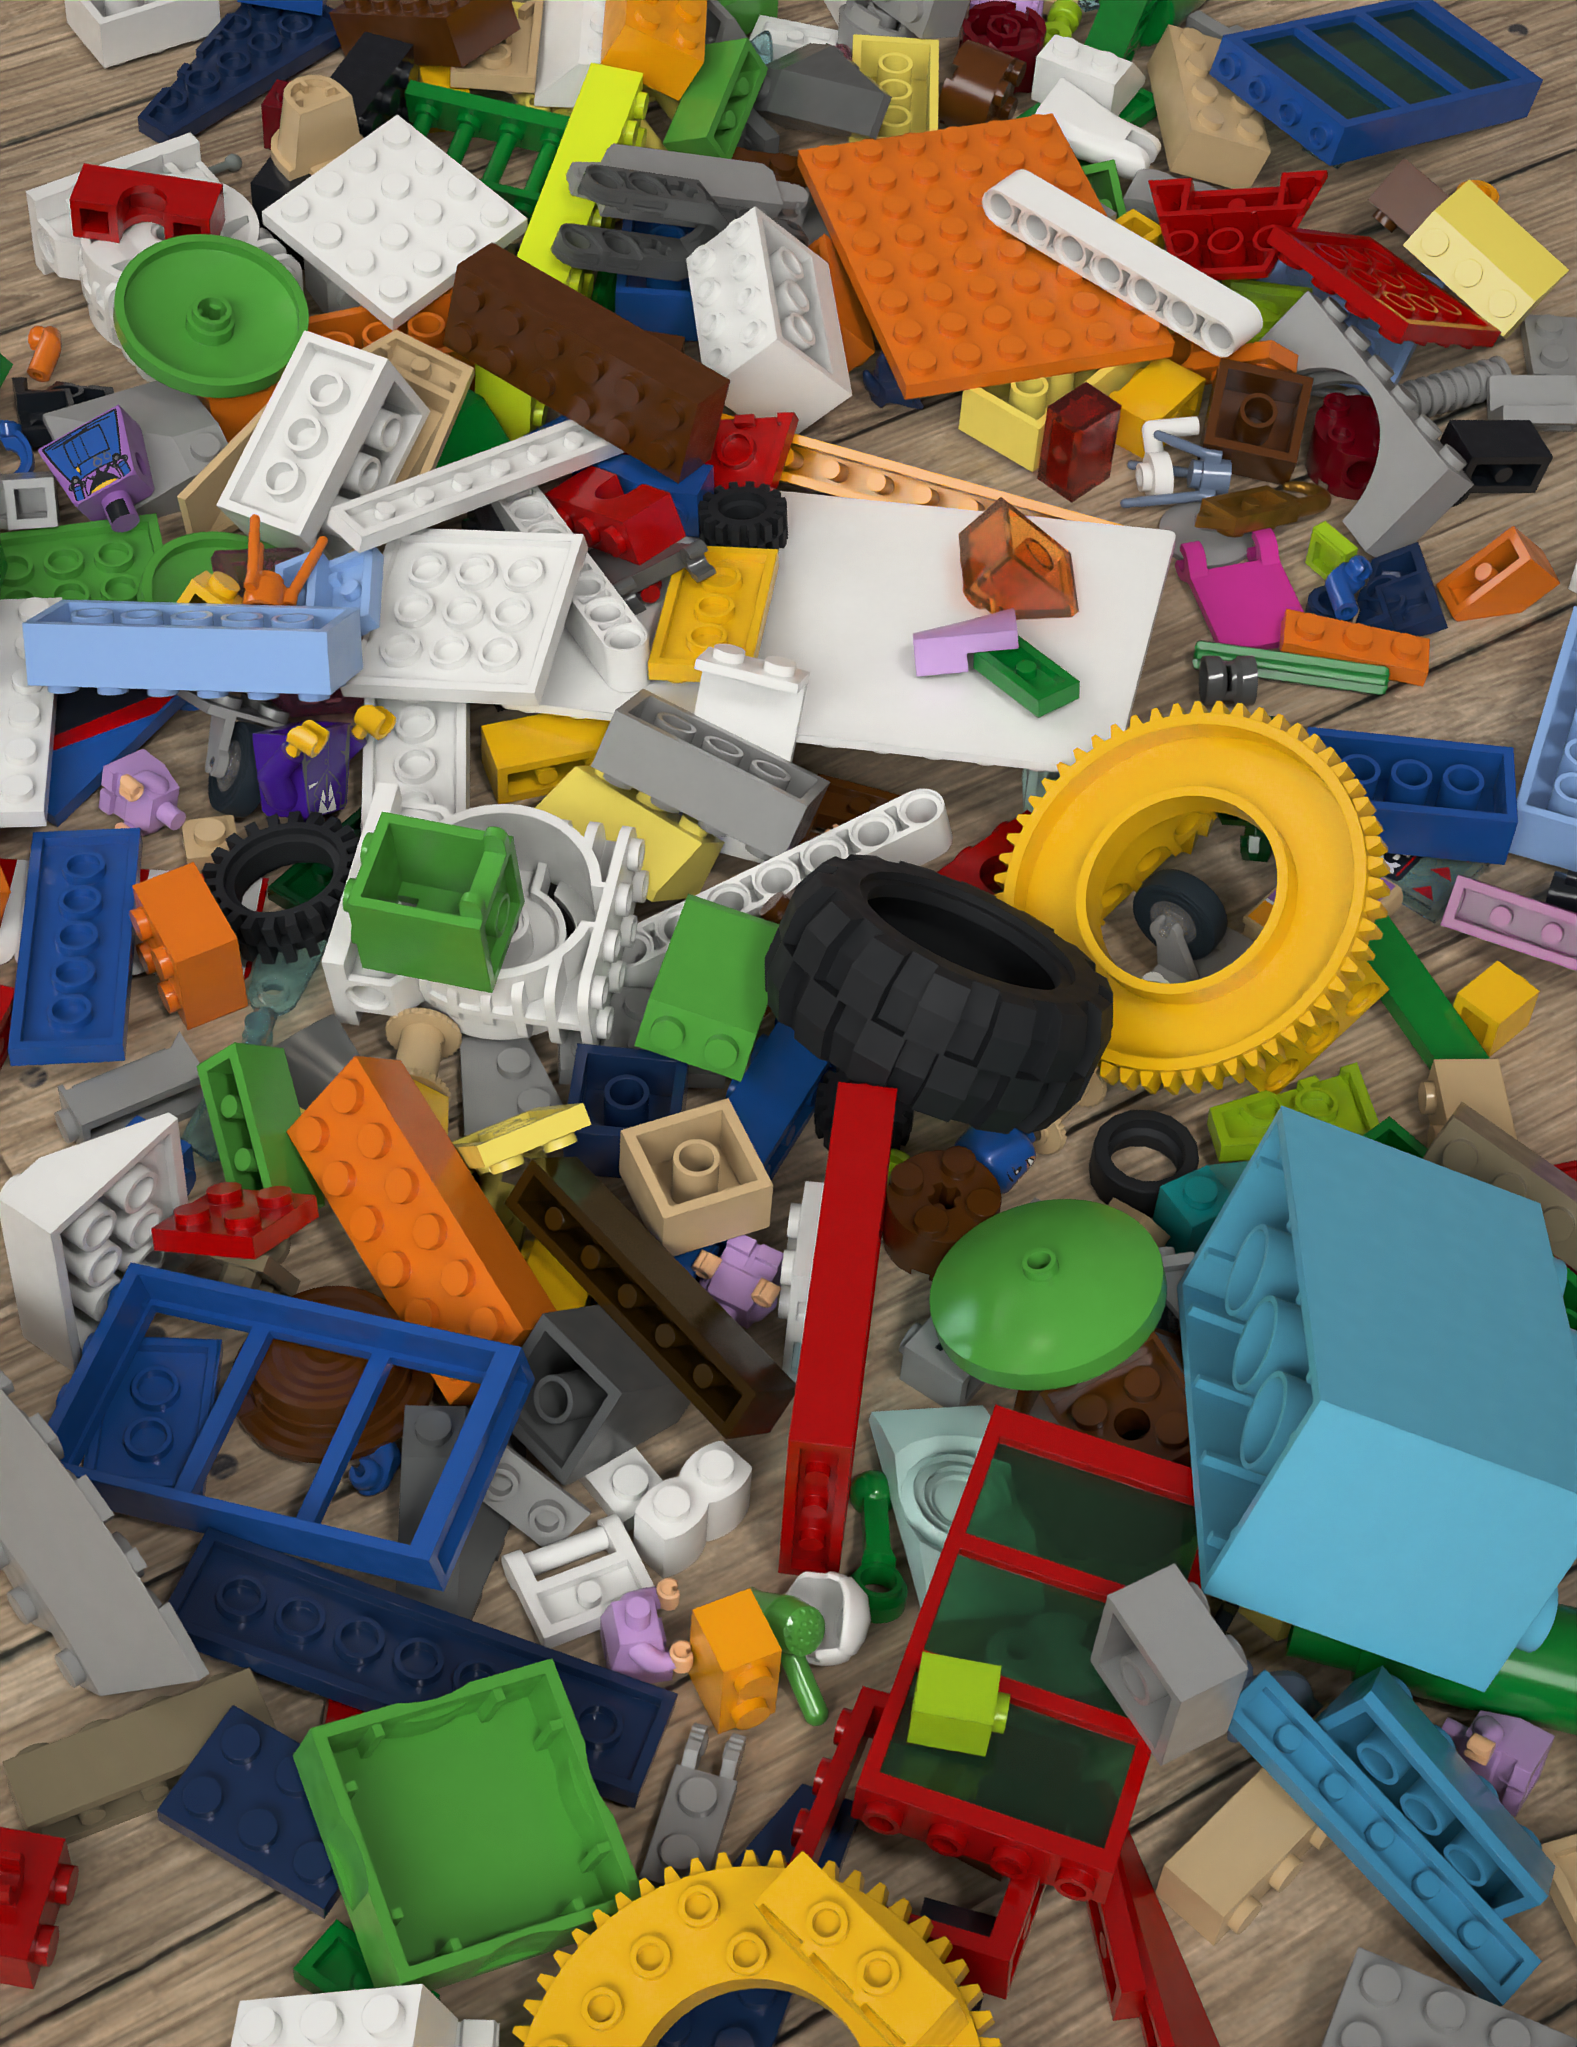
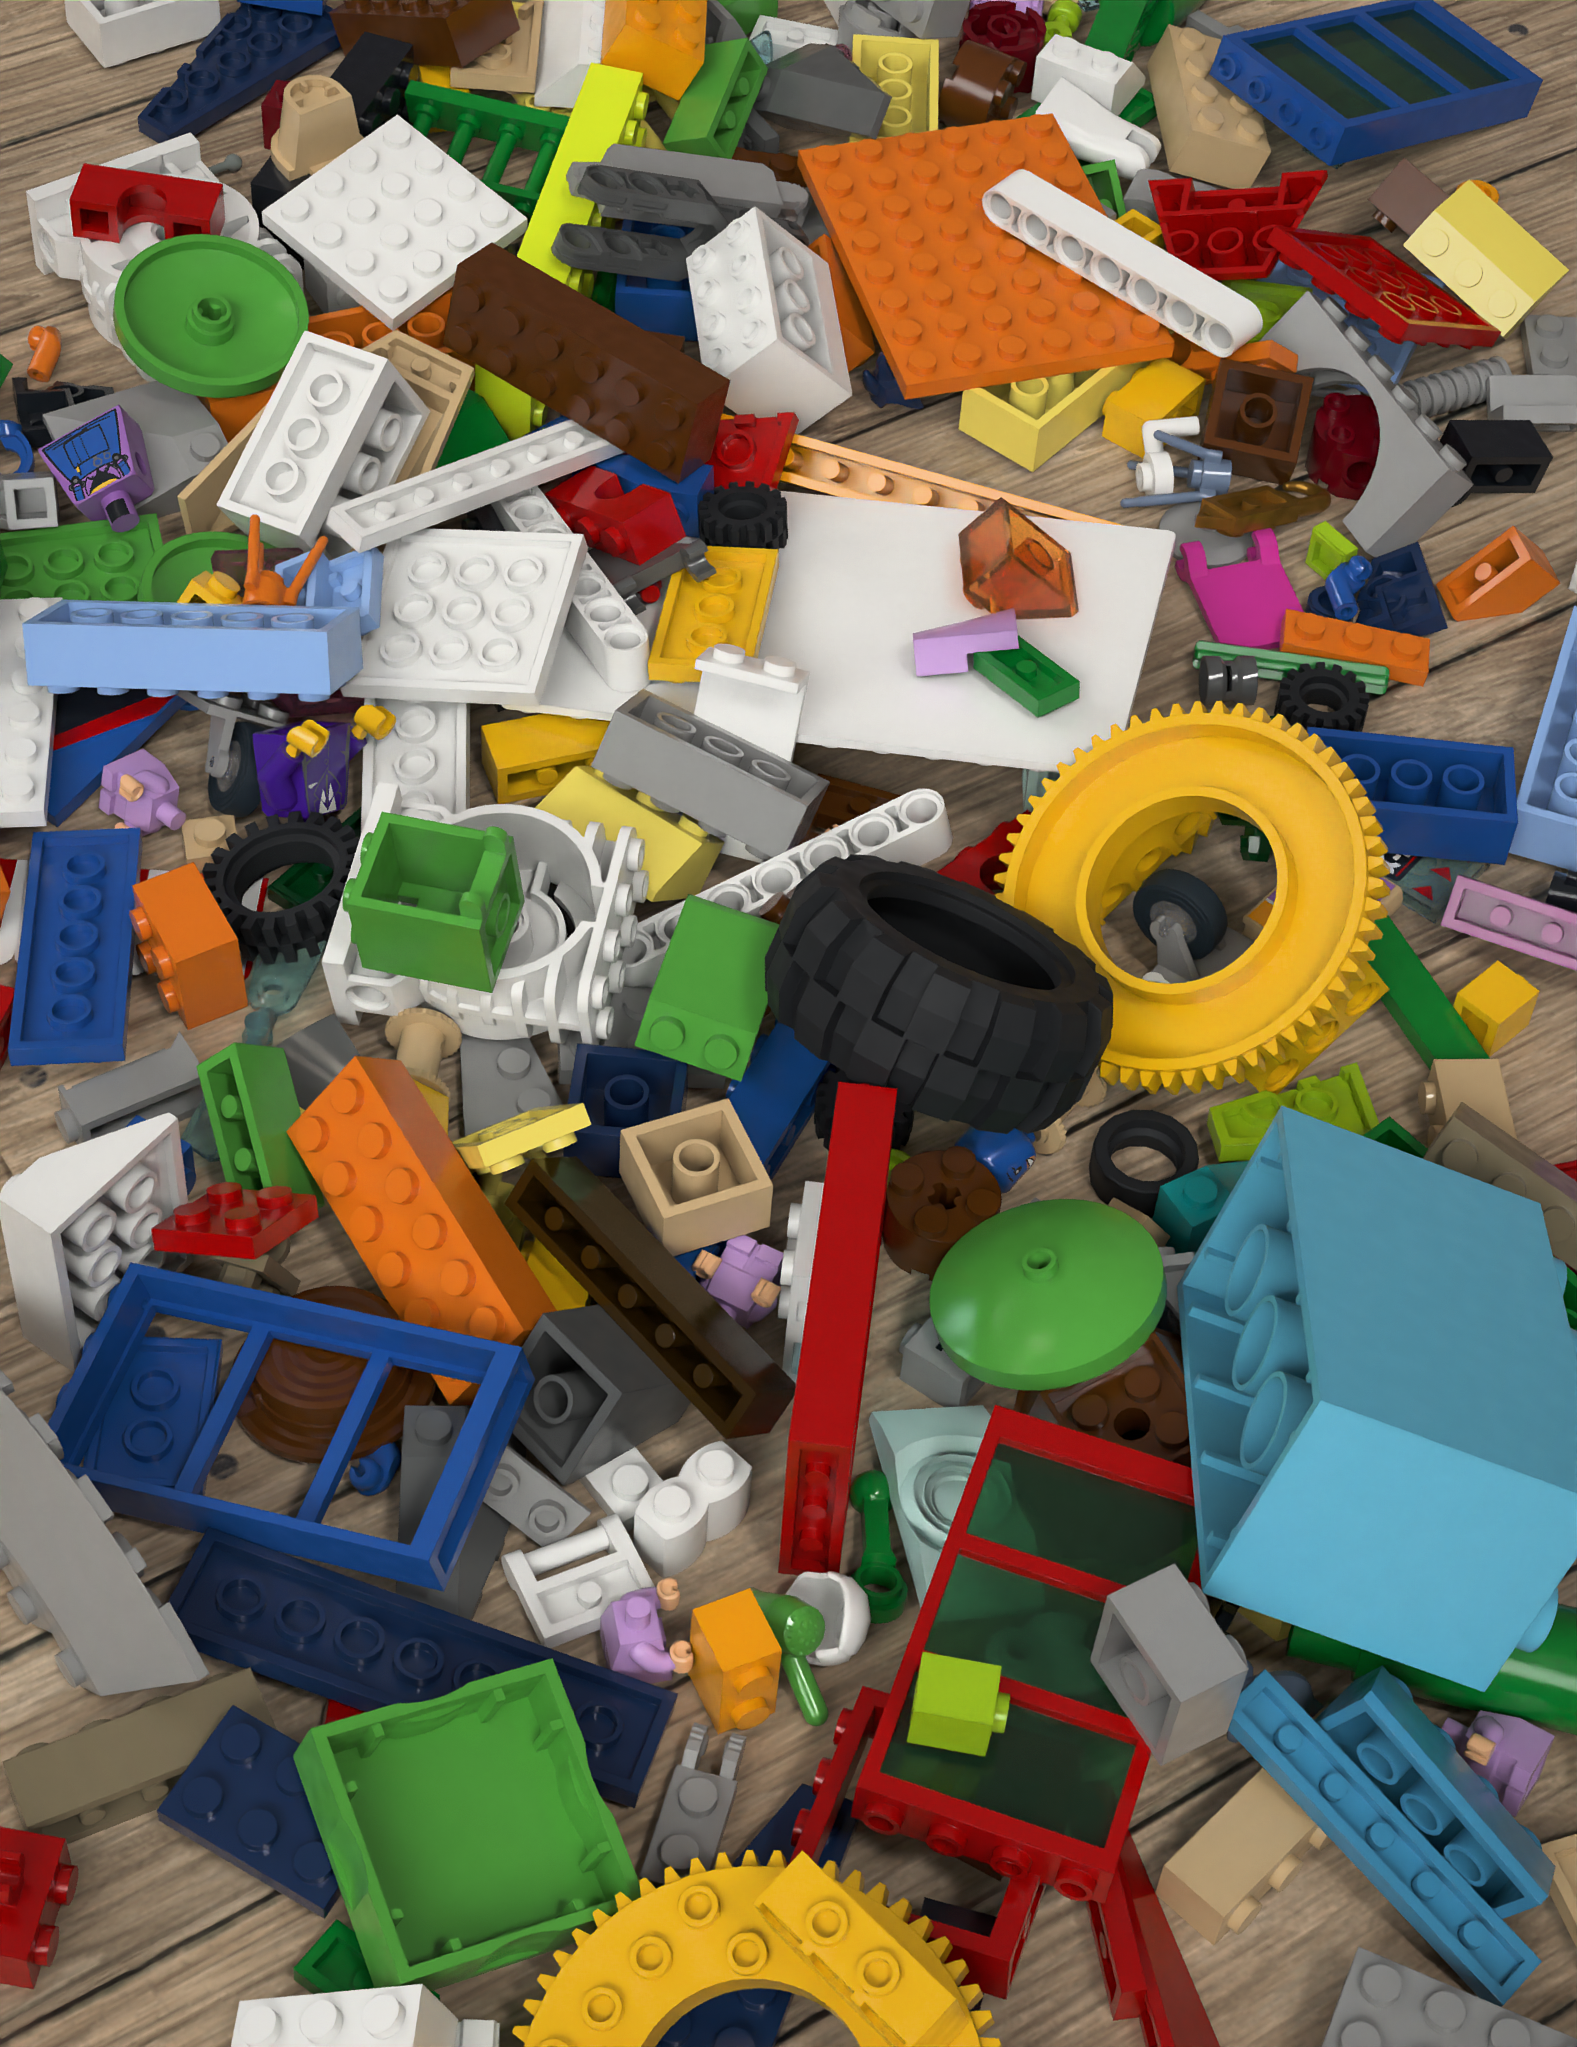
clear red brick [1037,382,1122,503] -> none
none -> black tyre [1273,662,1370,732]

